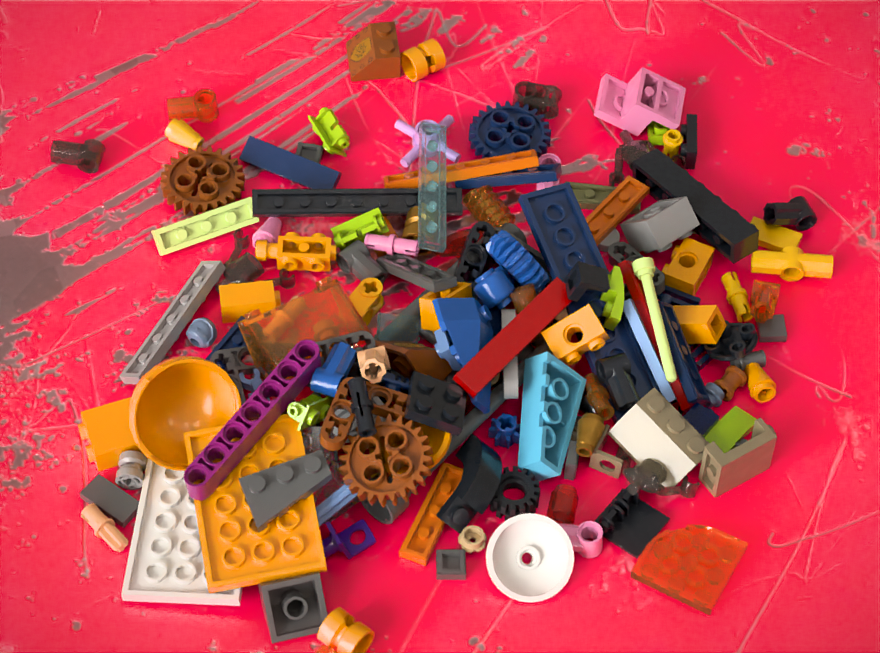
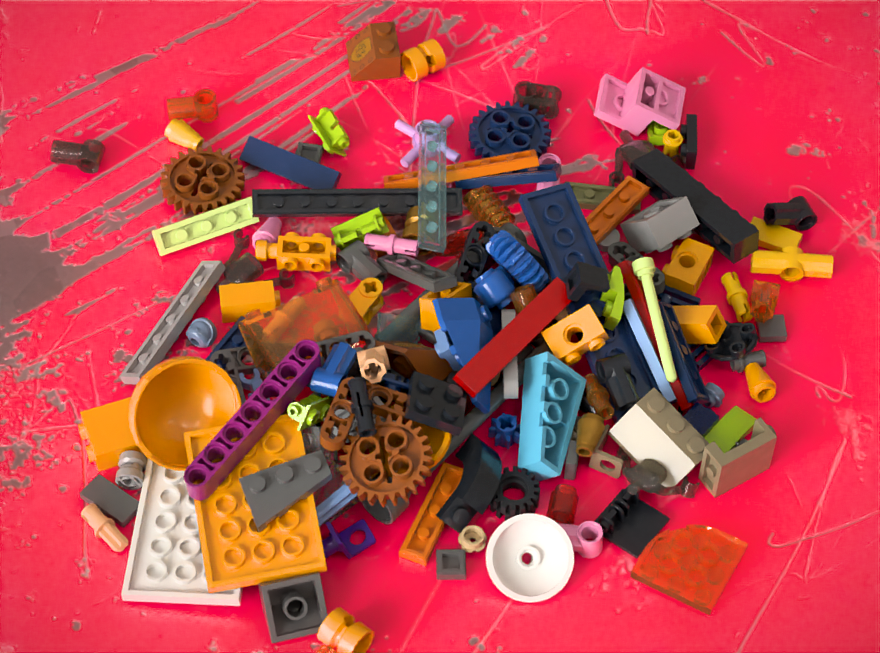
dark orange bush [713,365,747,402] -> none

